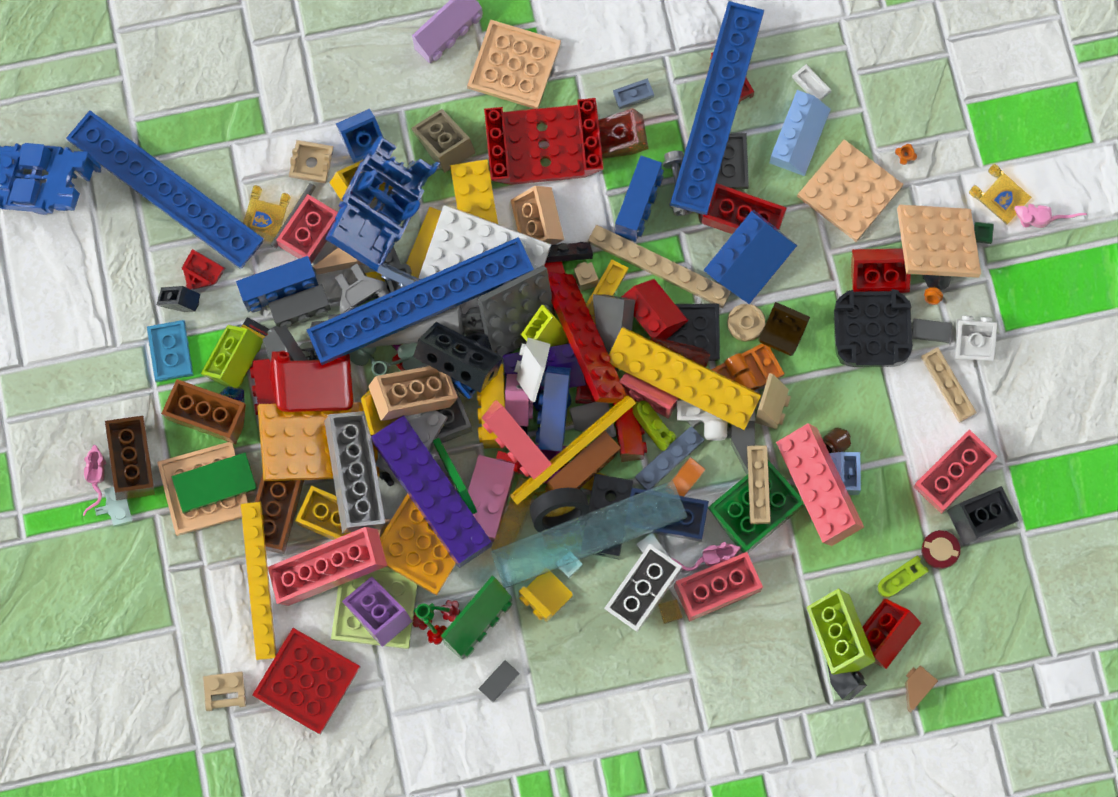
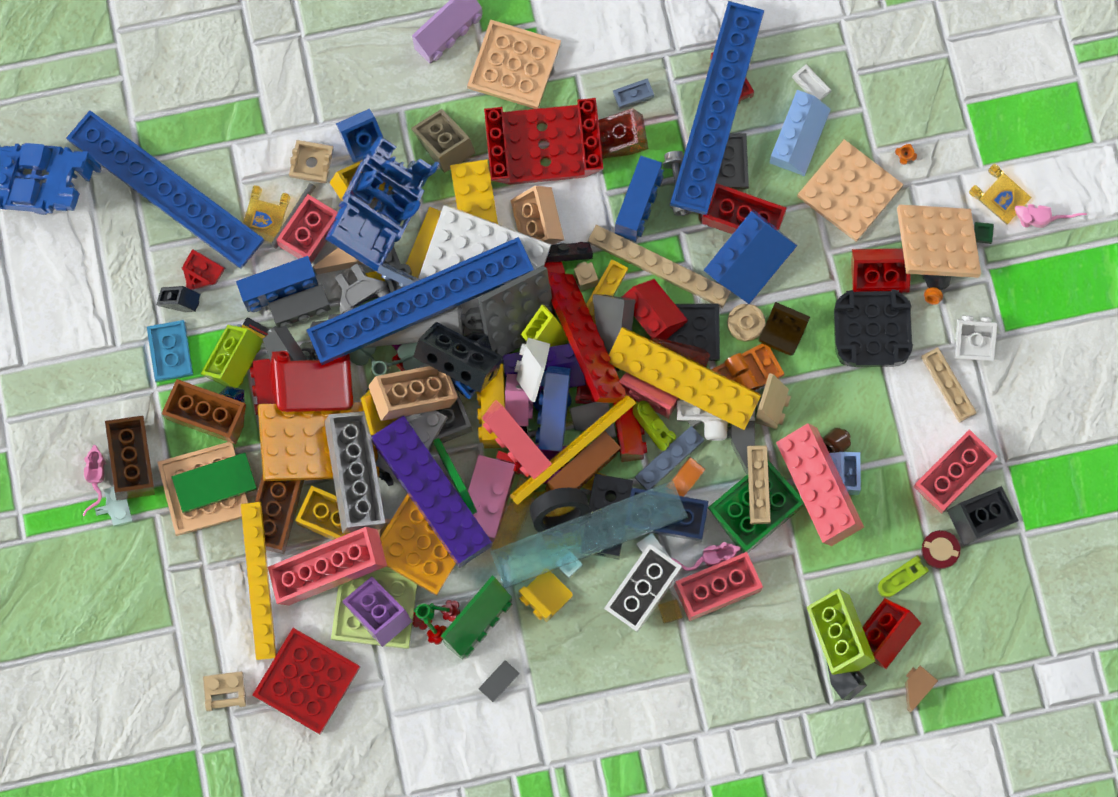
dark grey tile [912,319,952,343] -> none

